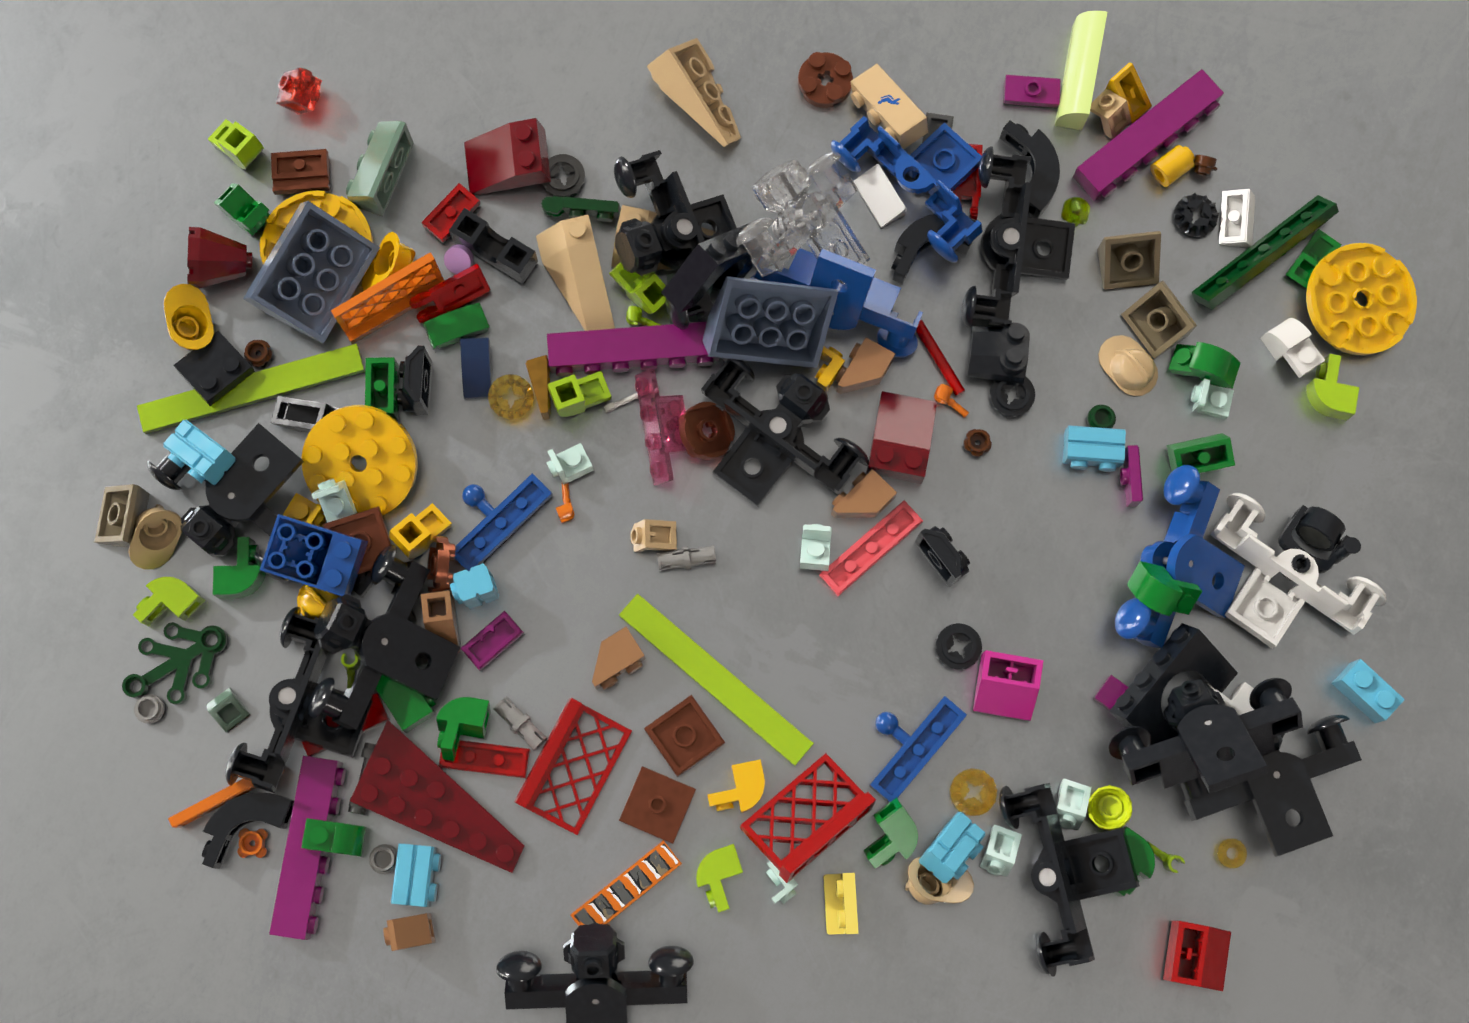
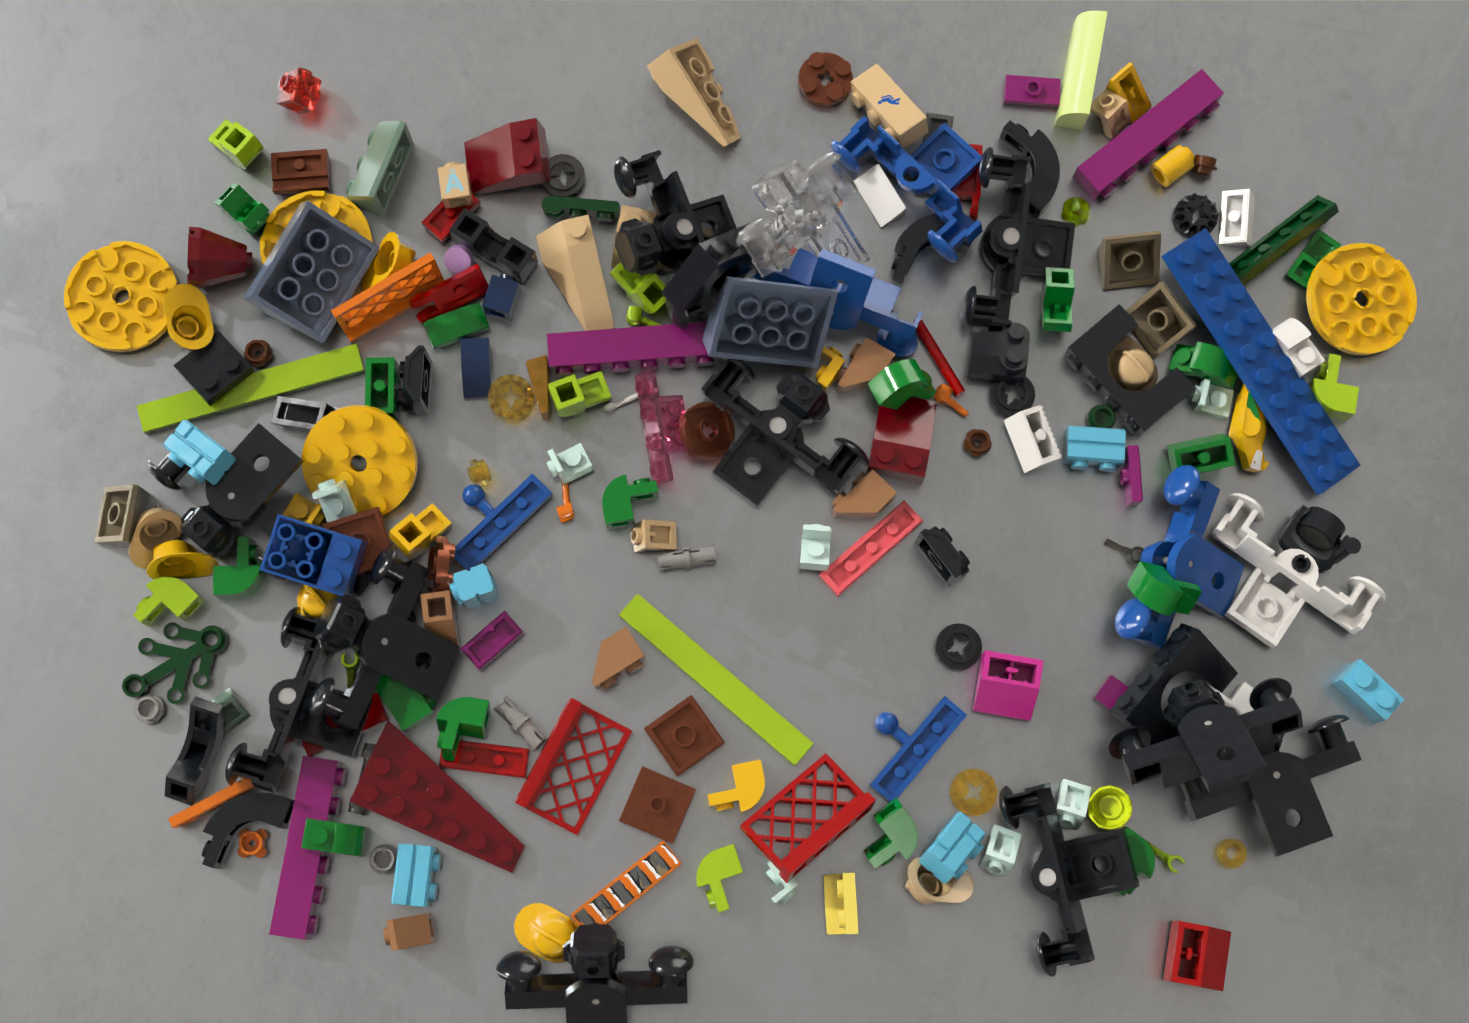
none -> yellow plate [64,241,179,352]
none -> yellow piece [146,540,219,579]
none -> black arch [164,696,226,806]
none -> tan brick [437,162,473,209]
none -> clear yellow plate [467,459,491,487]
none -> dark blue brick [482,274,522,321]
none -> yellow piece [514,903,578,963]
none -> green brick [602,474,659,529]
none -> green brick [867,359,937,410]
none -> white brick [1004,405,1062,473]
none -> green brick [1040,267,1075,332]
none -> black arch [1065,304,1195,436]
none -> clear smoke hand [1104,538,1144,565]
none -> blue plate [1161,228,1361,495]
none -> yellow animal [1229,383,1269,473]

